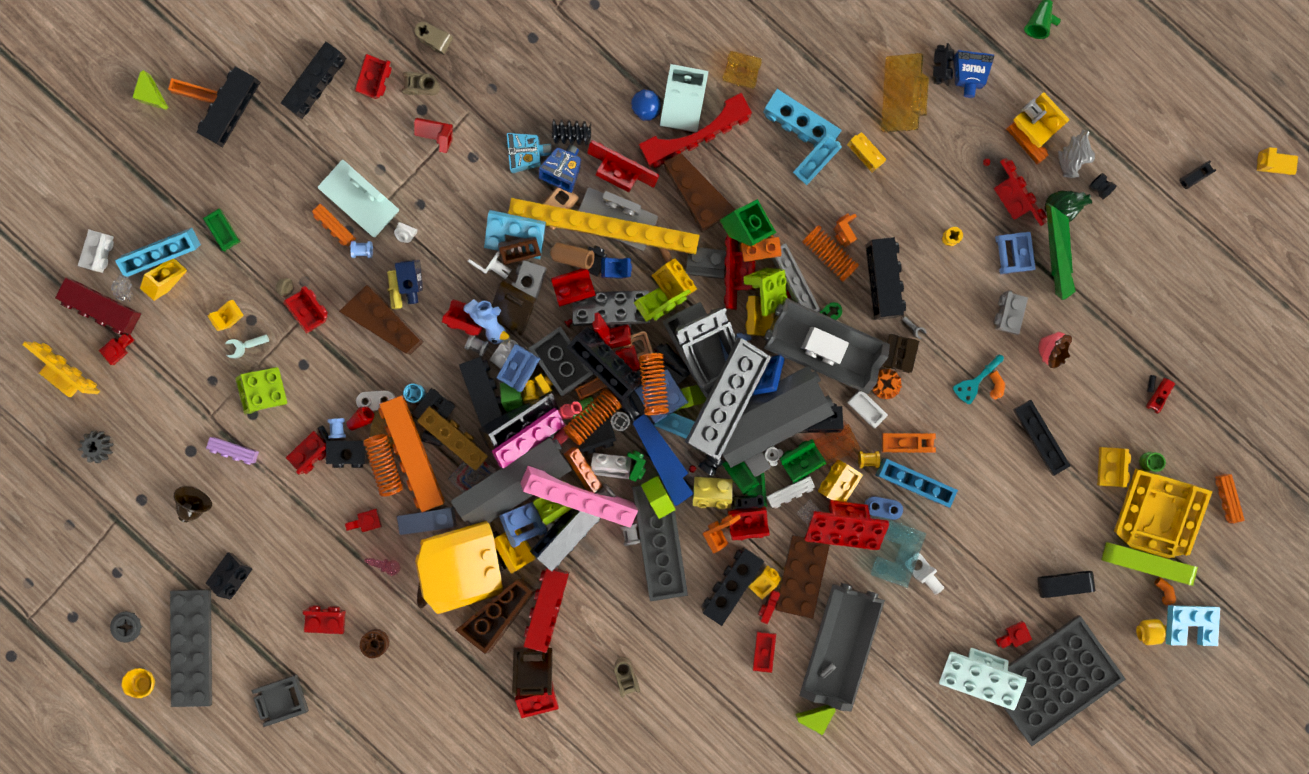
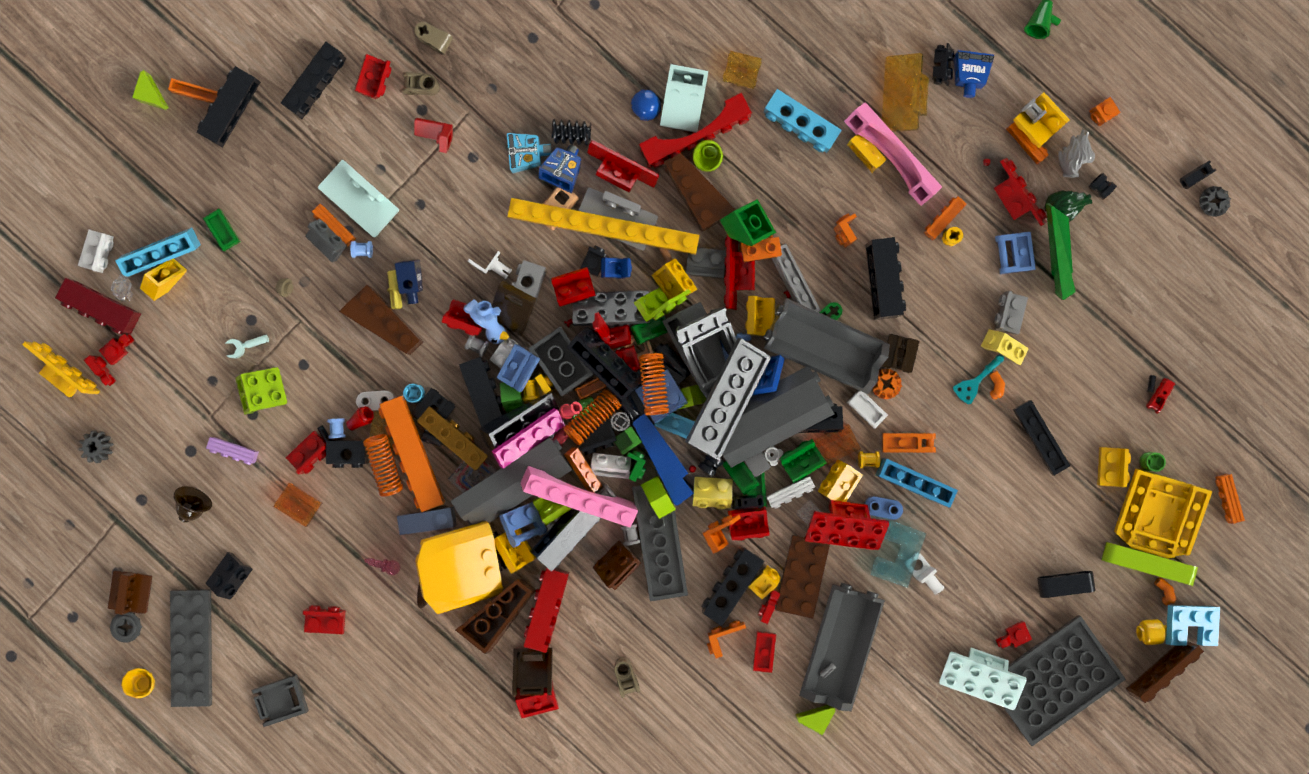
yellow bracket [207,300,244,331] -> none
red bracket [284,286,328,334] -> none
red plate [345,508,382,532] -> none
reddish brown wheel [359,629,390,659] -> none
white plate [394,222,417,243] -> none
medium azure plate [484,210,546,259] -> none
reddish brown slope [498,237,541,265] -> none
medium nougat brick [550,243,594,270] -> none
lime bracket [744,267,787,316] -> none
medium azure hinge [793,134,842,185] -> none
white brick [801,327,849,366] -> none
orange piece [802,225,859,282] -> none
light grey hand [902,316,927,339] -> none
hair [1038,332,1072,369] -> none
yellow bracket [1257,147,1298,175] -> none
none -> red plate [84,355,116,386]
none -> reddish brown bracket [108,570,152,615]
none -> clear orange plate [273,483,322,527]
none -> dark grey bracket [305,219,347,263]
none -> reddish brown bracket [593,541,642,590]
none -> bright green panel [614,426,642,455]
none -> green tile [630,315,668,345]
none -> lime piece [692,140,723,172]
none -> orange bracket [707,620,746,658]
none -> bright pink arch [844,102,942,206]
none -> orange piece [924,196,967,241]
none -> light yellow bracket [981,329,1028,365]
none -> orange bracket [1089,97,1121,126]
none -> reddish brown plate [1125,641,1204,703]
none -> dark grey gear [1199,186,1231,217]

